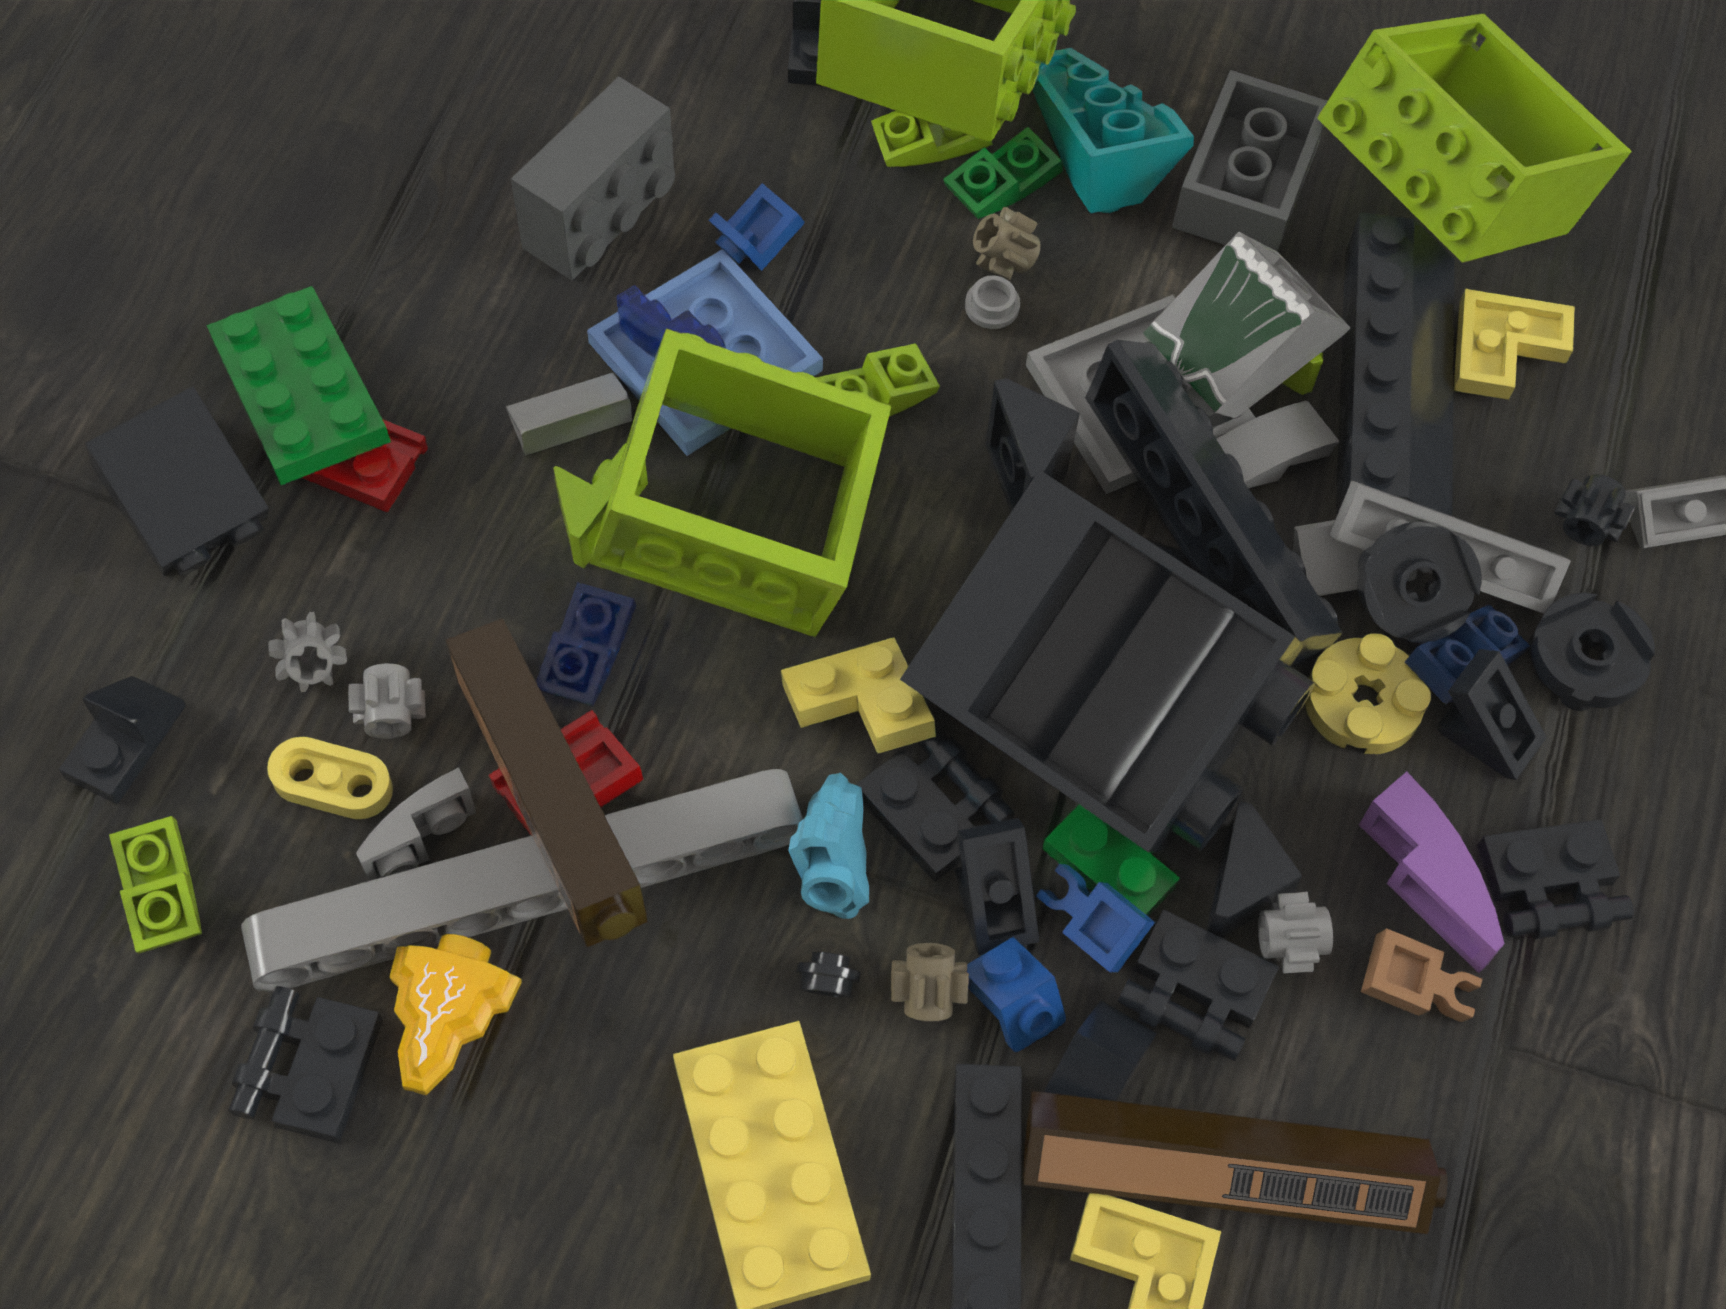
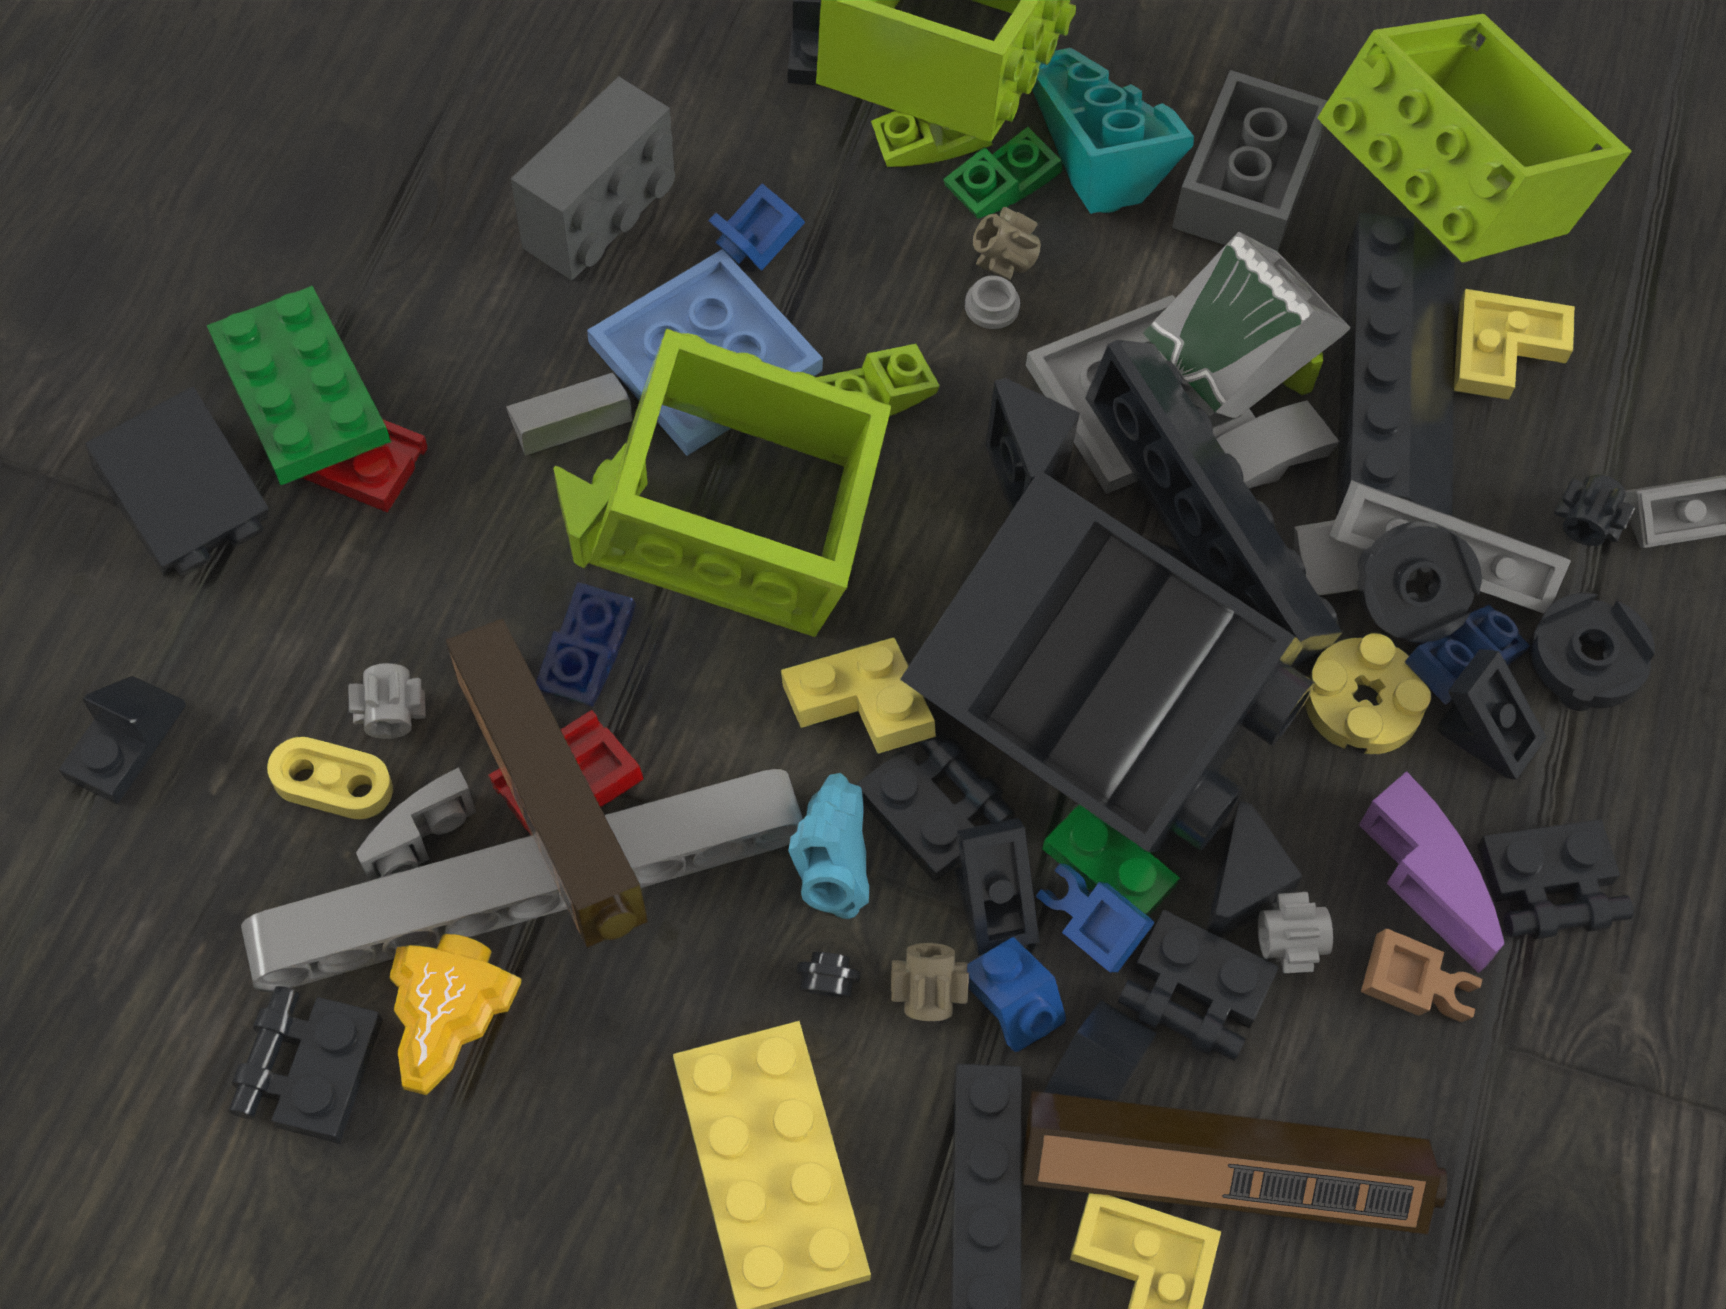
lime slope [109,816,202,954] -> none
light grey gear [268,612,347,692] -> none
clear blue slope [617,285,726,358] -> none

